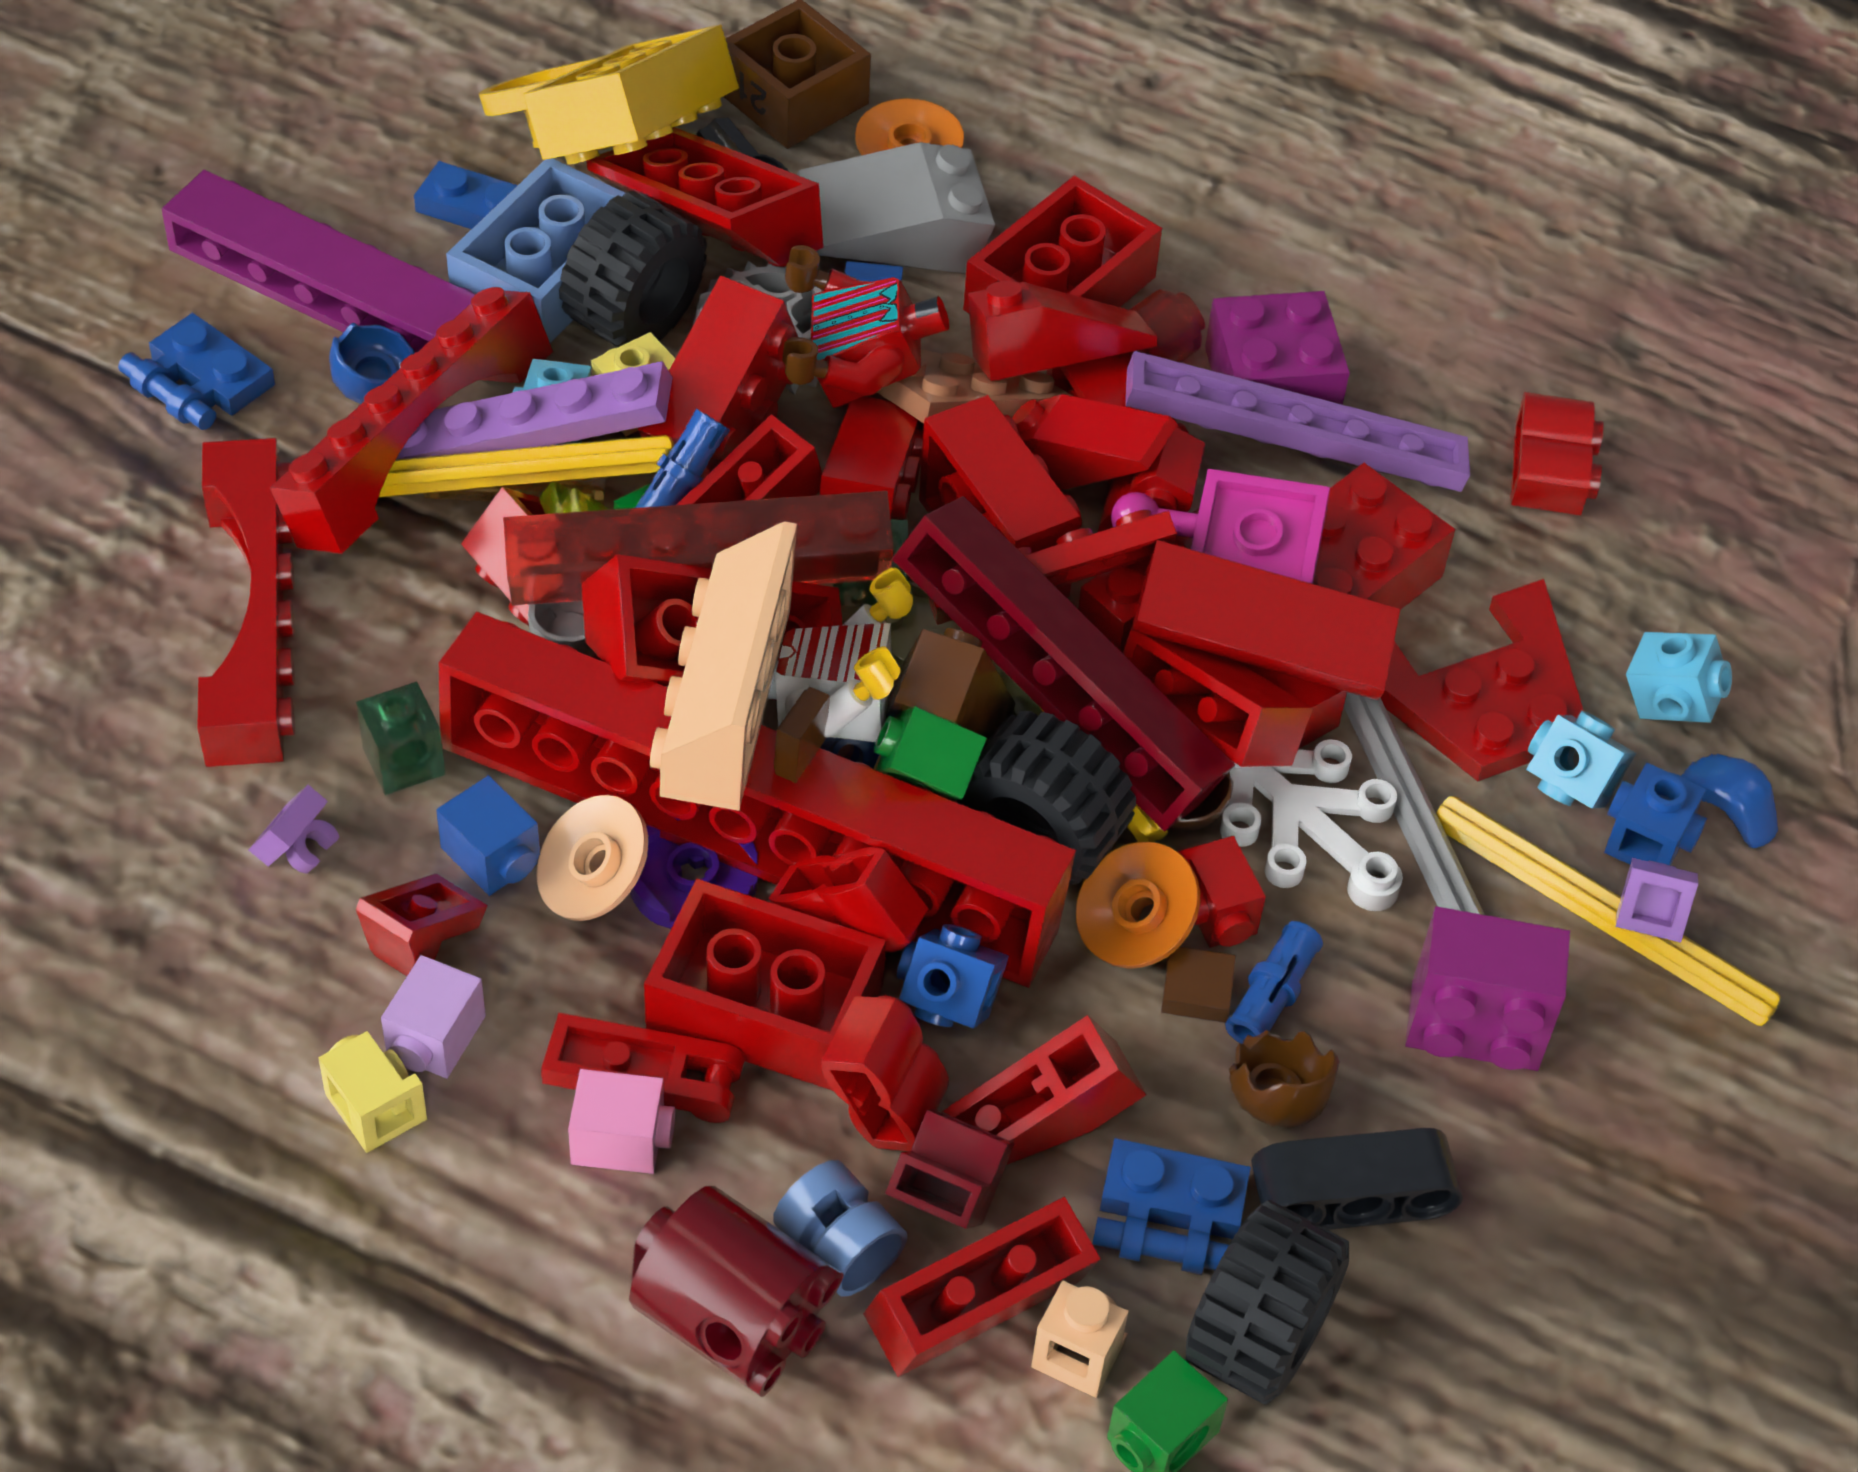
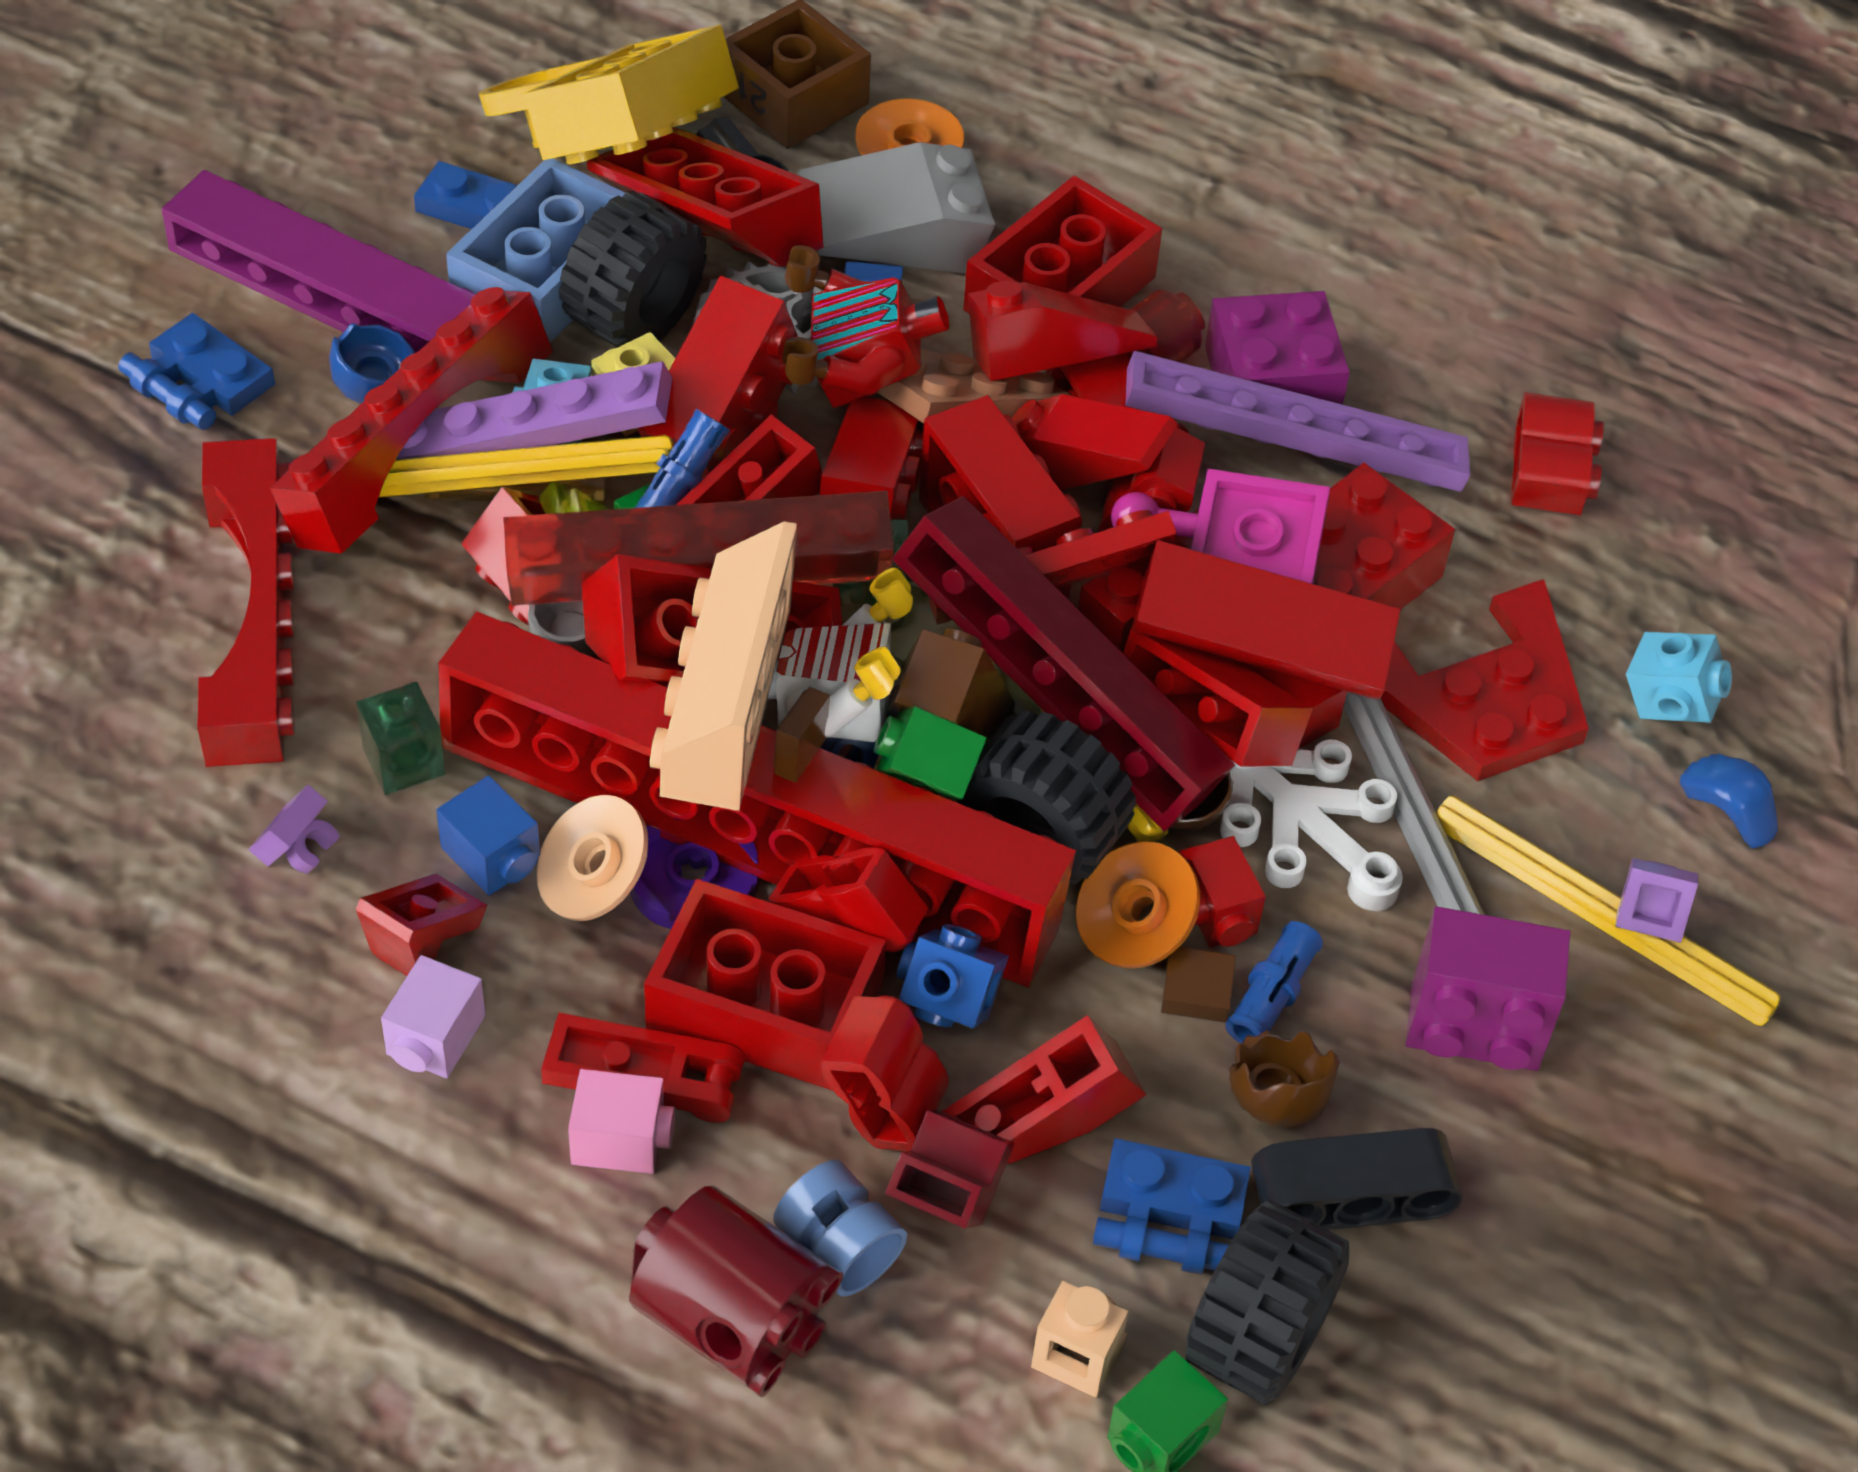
light yellow brick [318,1031,427,1153] -> none
red brick [863,1196,1101,1377] -> none
medium azure brick [1526,710,1637,809] -> none
blue brick [1604,762,1707,865] -> none

